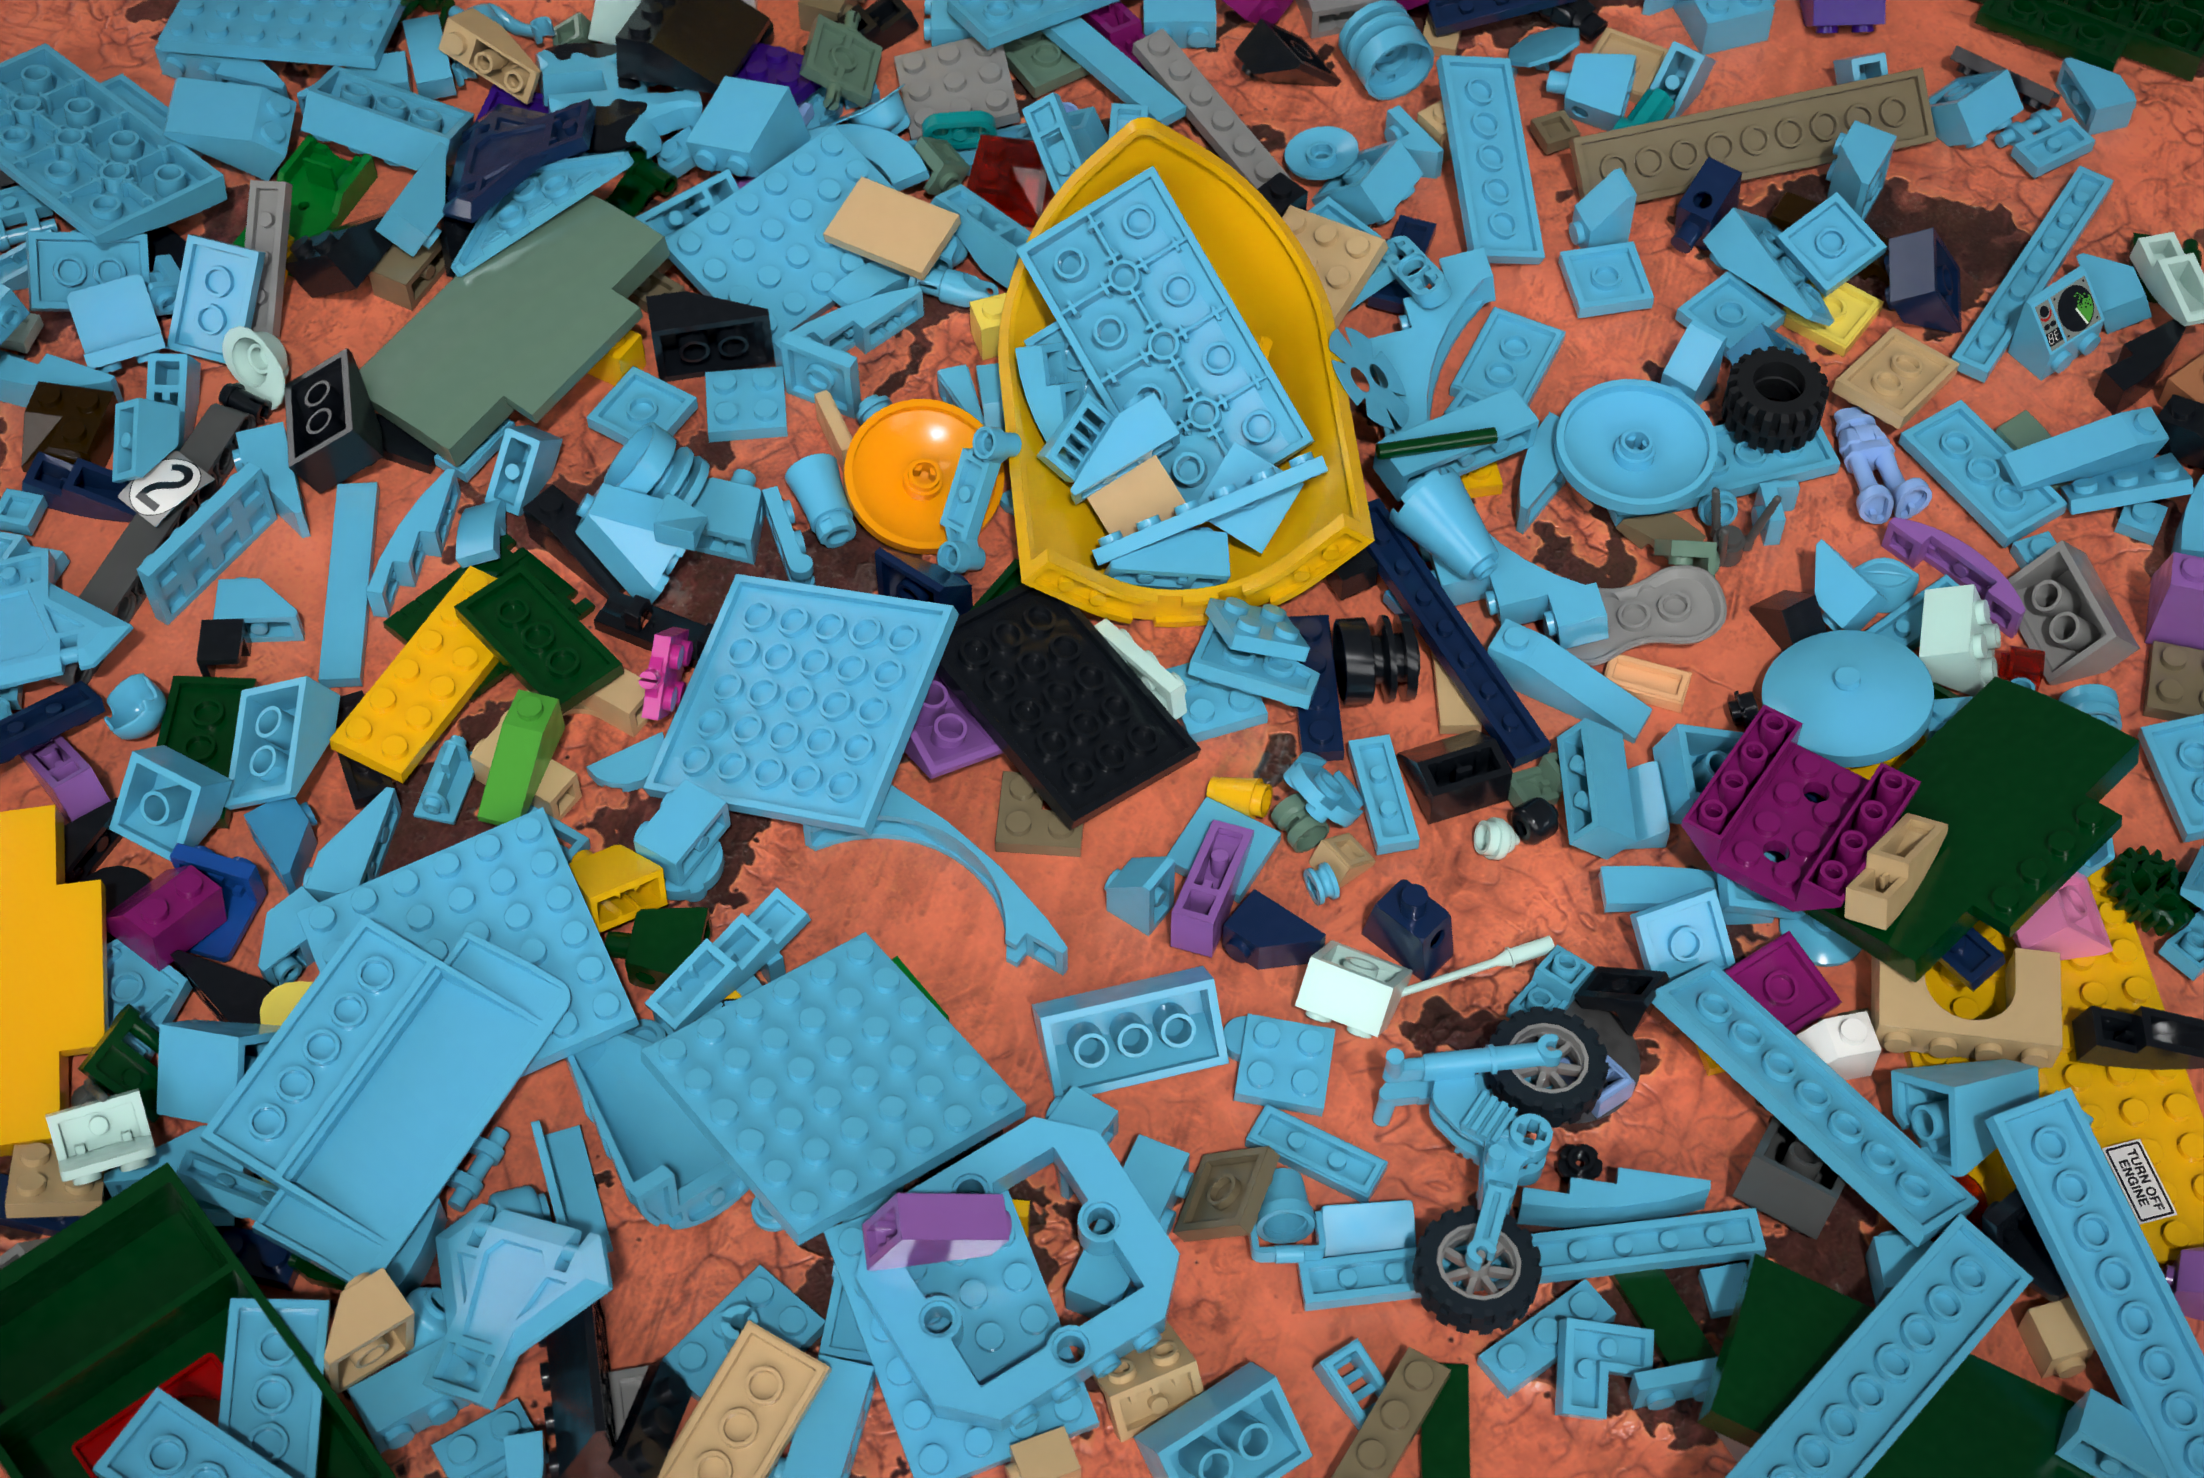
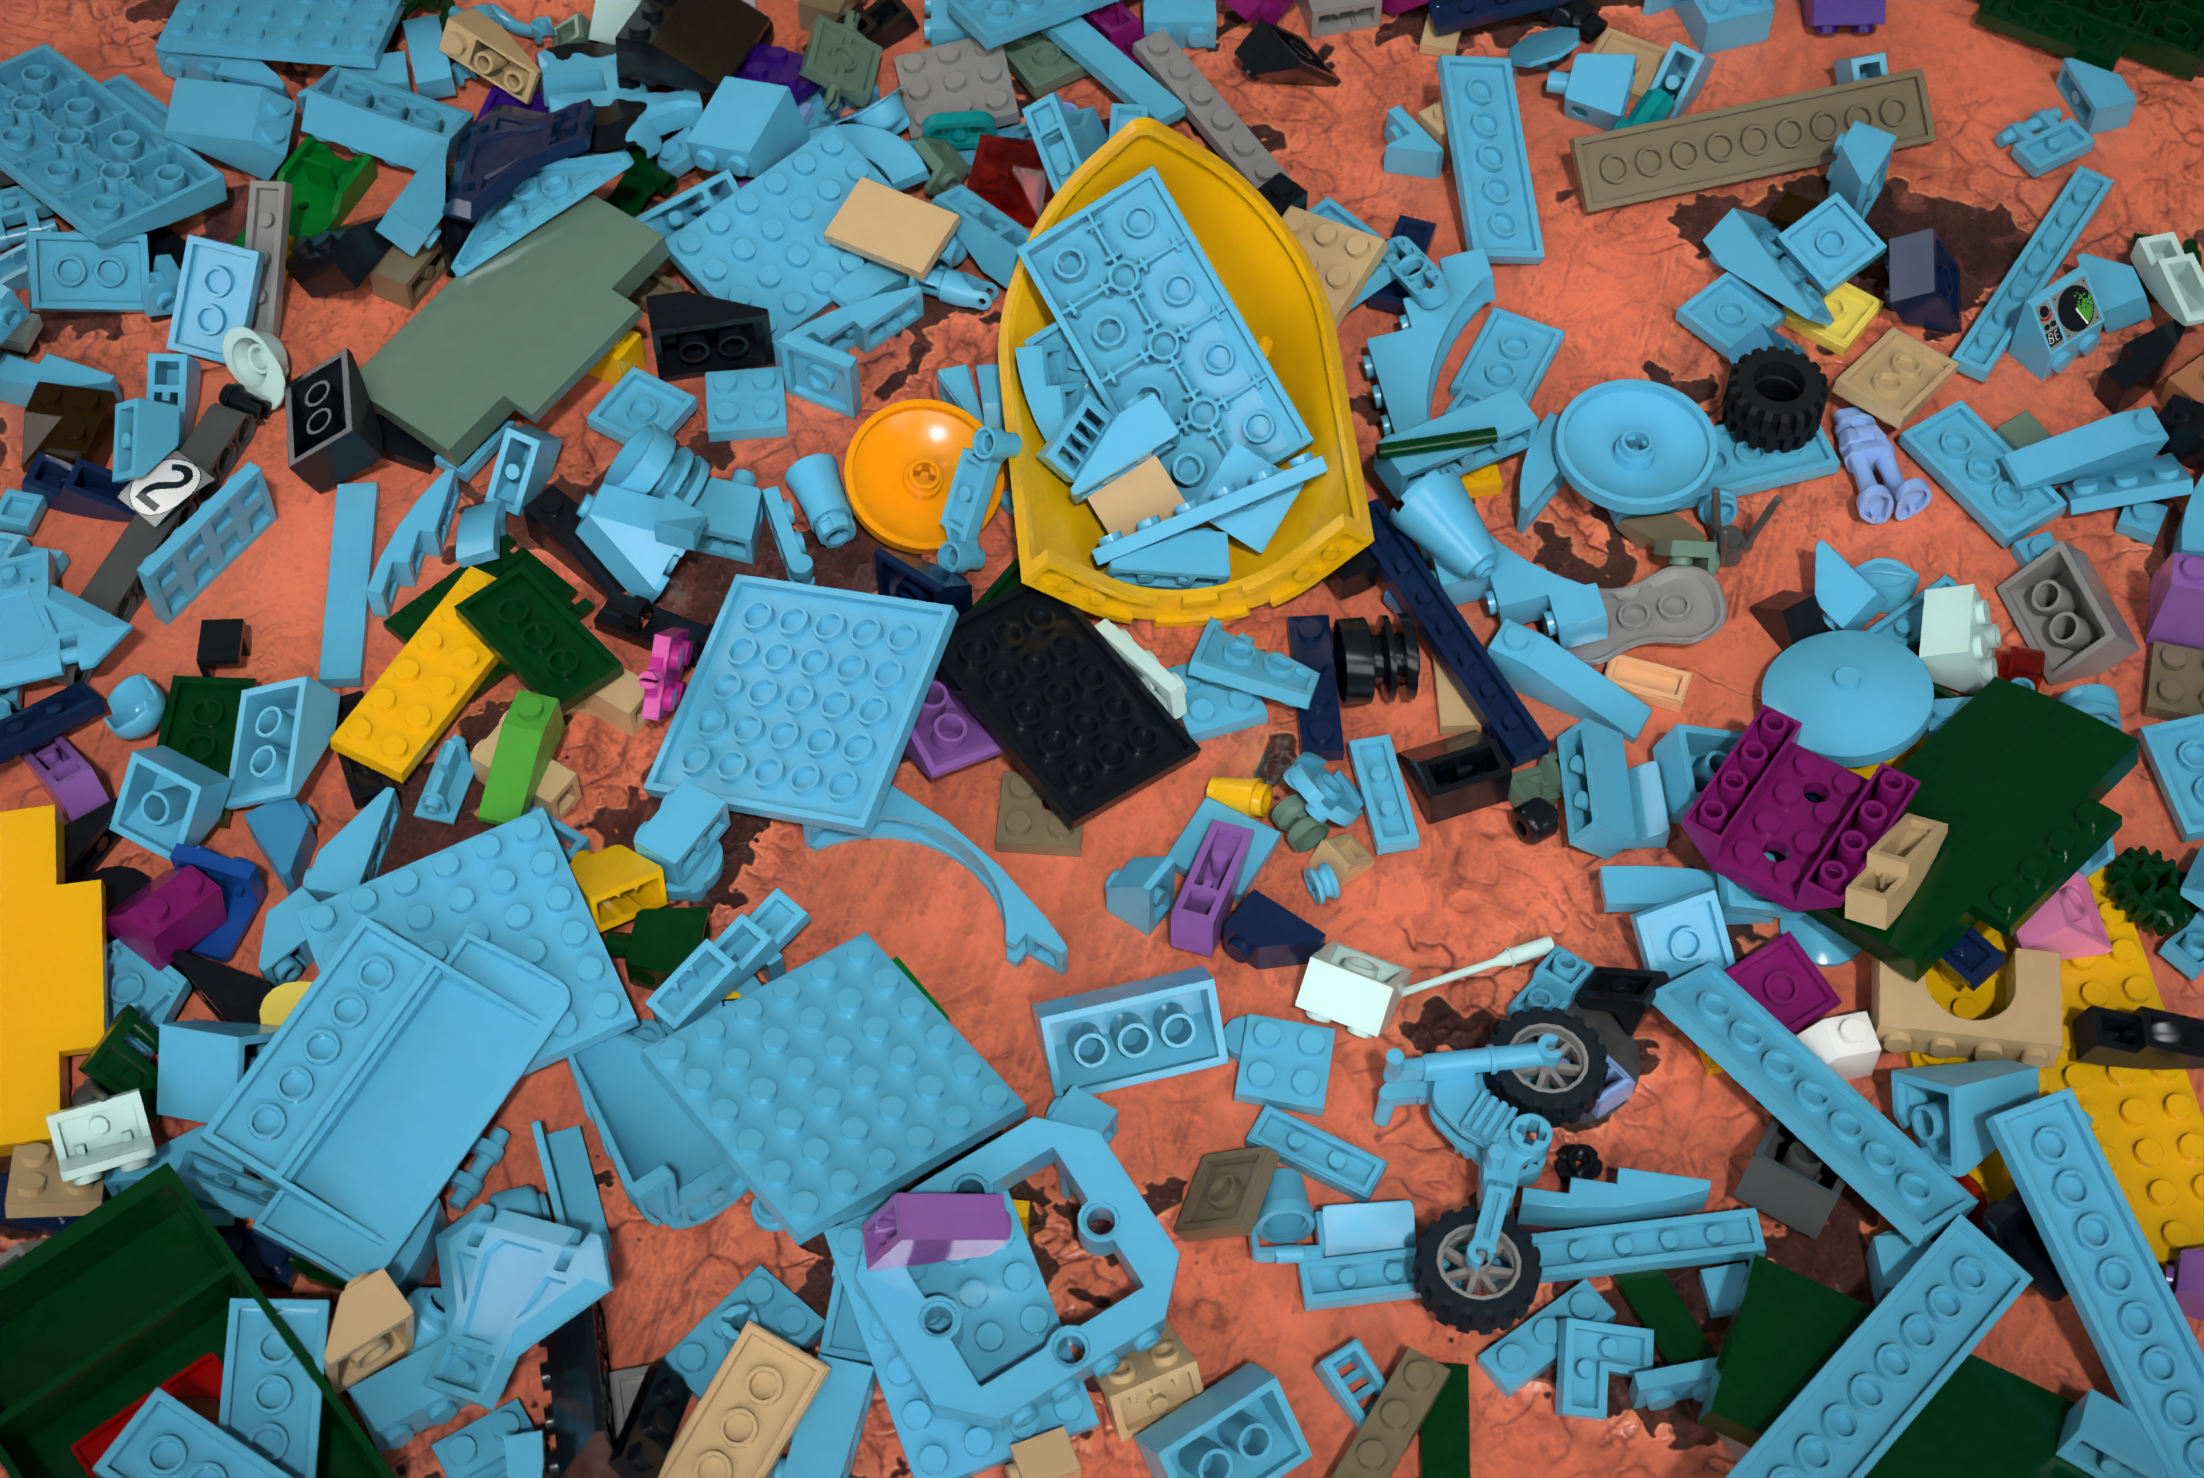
medium azure bracket [67,274,166,373] -> none
medium azure slope [213,577,305,642] -> none
medium azure slope [232,422,310,538] -> none
medium azure tile [586,732,664,792] -> none
tan tile [814,390,852,472] -> none
medium azure plate [855,394,892,425] -> none
light yellow brick [969,293,1006,360] -> none
medium azure brick [1065,1134,1194,1319] -> none
medium azure plate [1205,597,1310,662] -> none
medium azure dish [1284,126,1359,180] -> none
medium azure slope [1311,139,1424,225] -> none
medium azure piece [1329,327,1409,430] -> none
medium azure wheel [1338,0,1434,100] -> none
dark blue torso [1362,879,1454,981] -> none
light aqua plate [1474,817,1520,860] -> none
dark tan plate [1530,109,1581,155] -> none
medium azure plate [1558,241,1654,318] -> none
medium azure slope [1569,168,1637,249] -> none
medium azure slope [1660,319,1727,406] -> none
dark blue torso [1671,157,1742,253] -> none
black plate [1728,690,1759,730] -> none
medium azure bracket [1751,480,1800,546] -> none
medium lavender slope [1881,517,2026,639] -> none
medium azure slope [1929,69,2024,148] -> none
black plate [1950,45,2061,110] -> none
tan slope [2017,1297,2095,1379] -> none
white sticker [2102,1139,2178,1225] -> none

